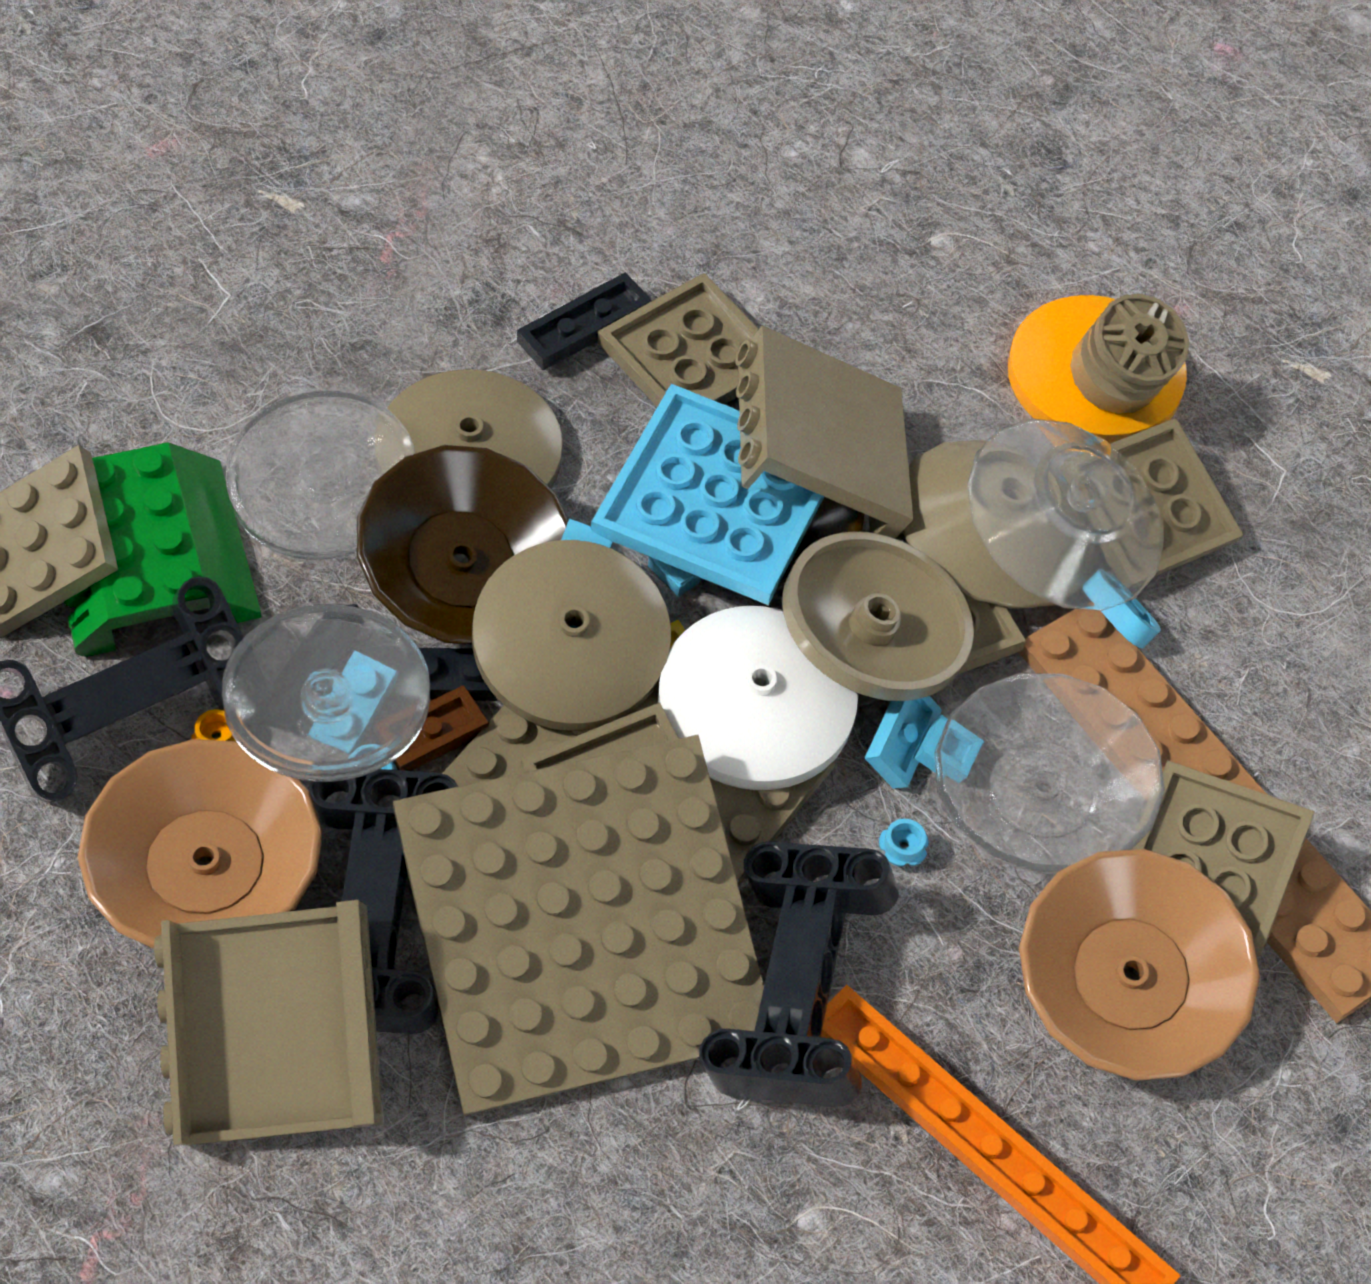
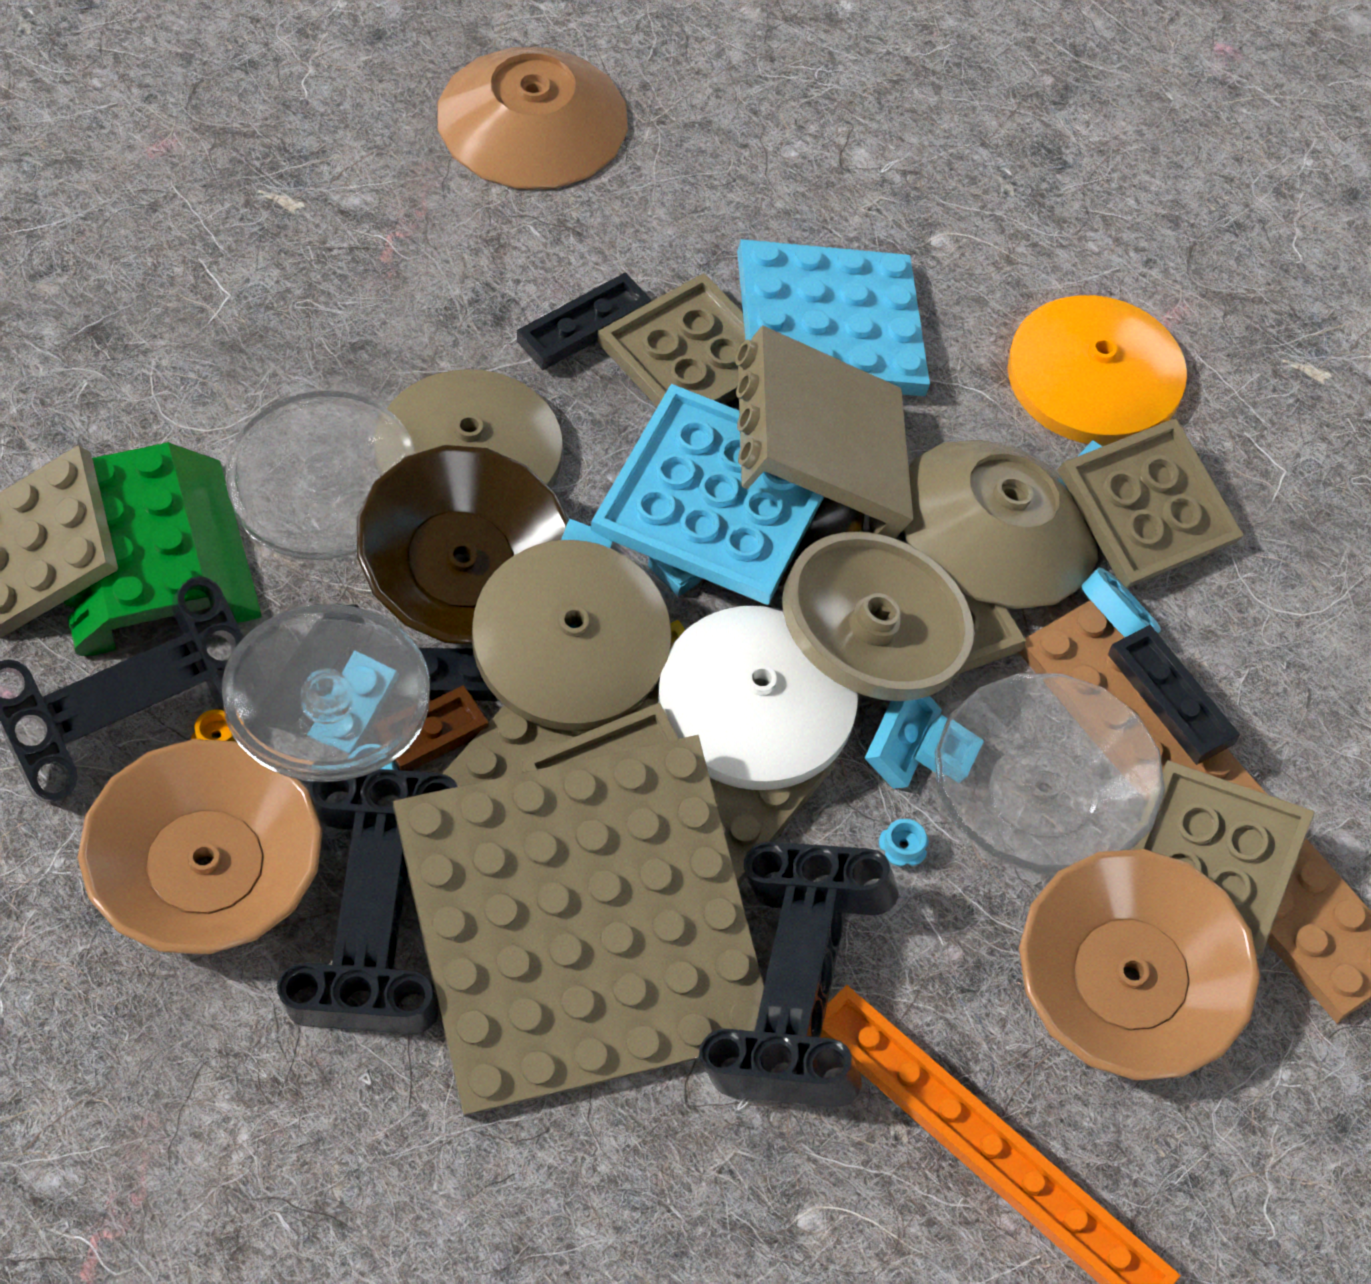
dark tan panel [154,900,383,1146] -> none
clear dish [967,419,1164,611] -> none
dark tan wheel [1070,294,1190,414] -> none
none -> medium nougat dish [437,47,628,189]
none -> medium azure plate [737,239,930,396]
none -> black plate [1108,625,1240,765]

